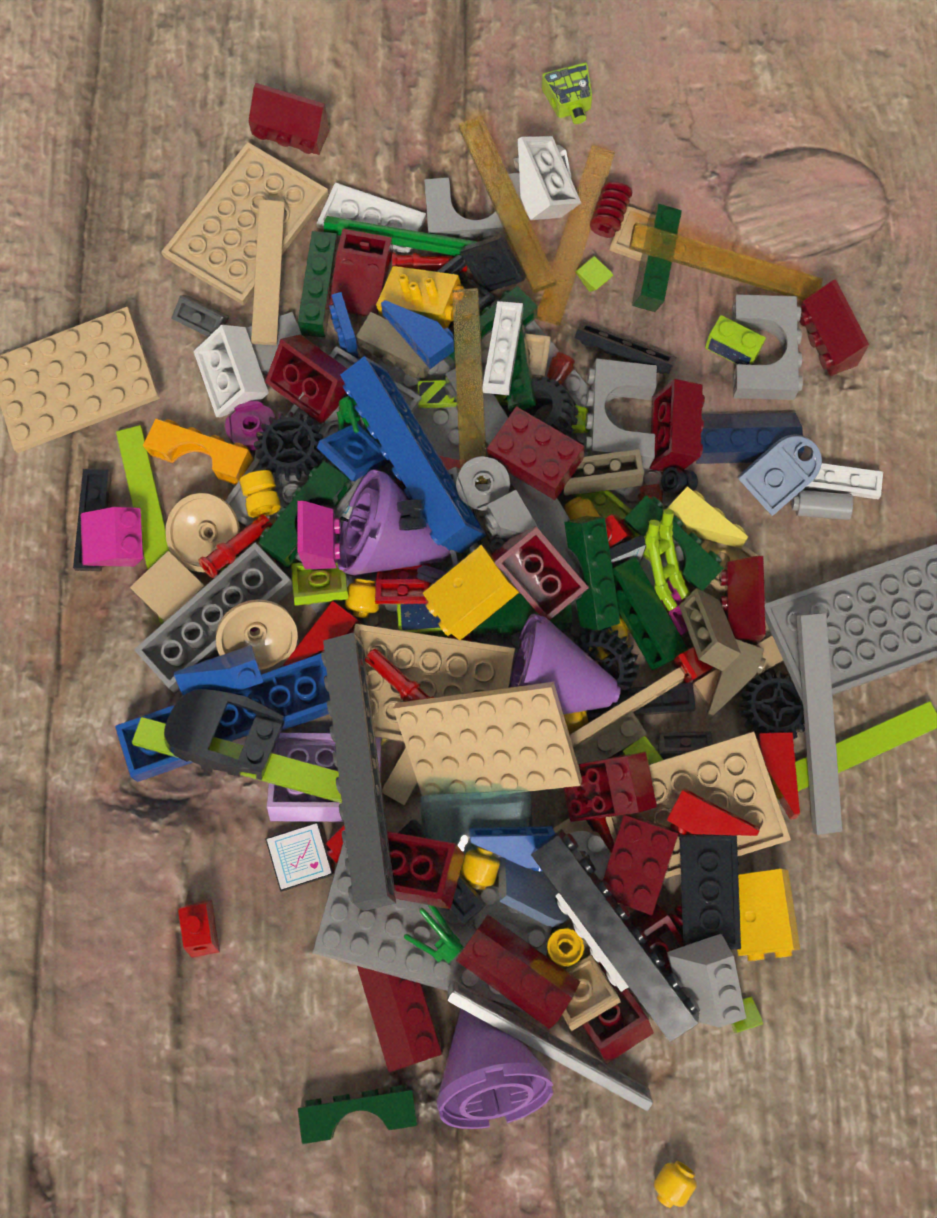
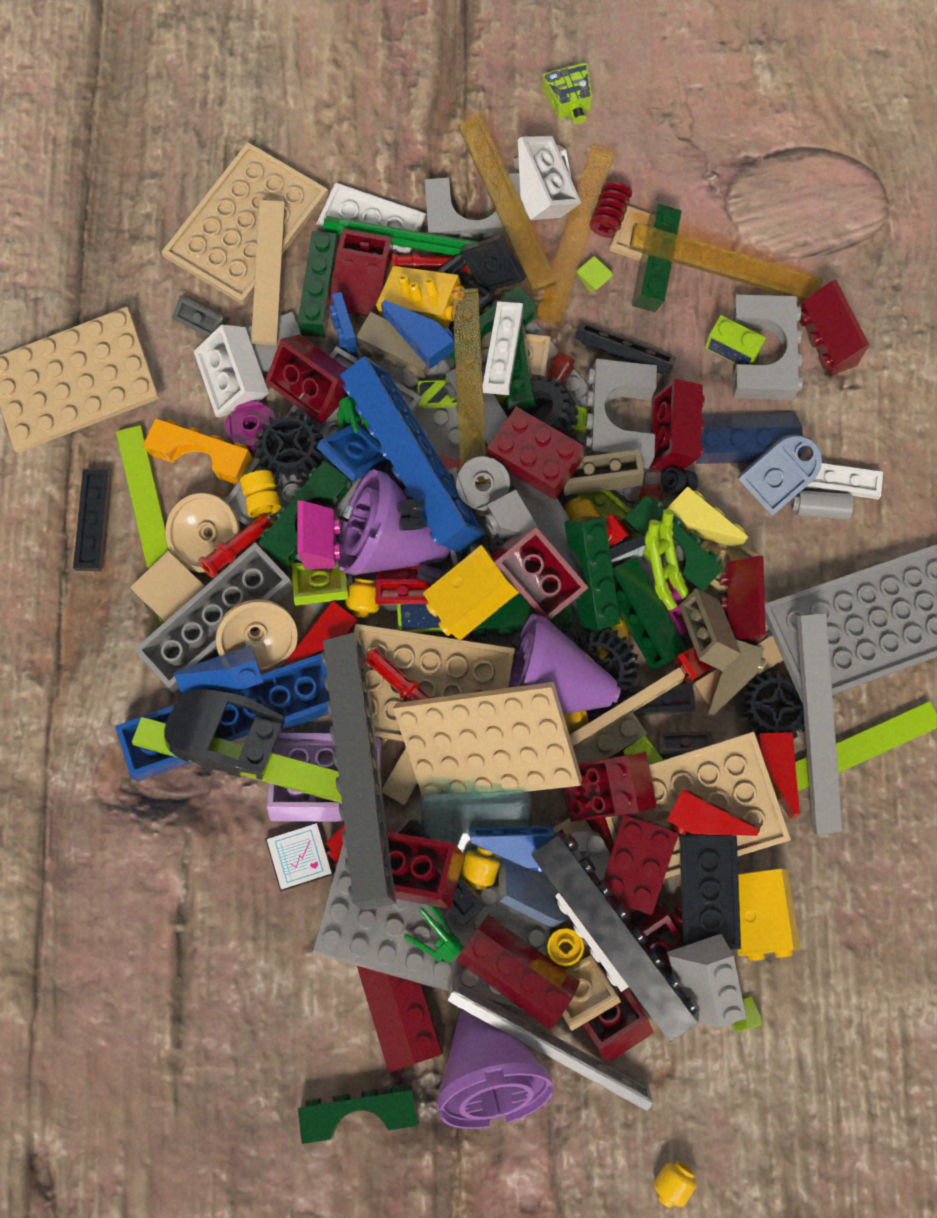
dark pink slope [81,507,143,567] -> none
red torso [178,900,220,958] -> none
dark red slope [248,83,329,155] -> none

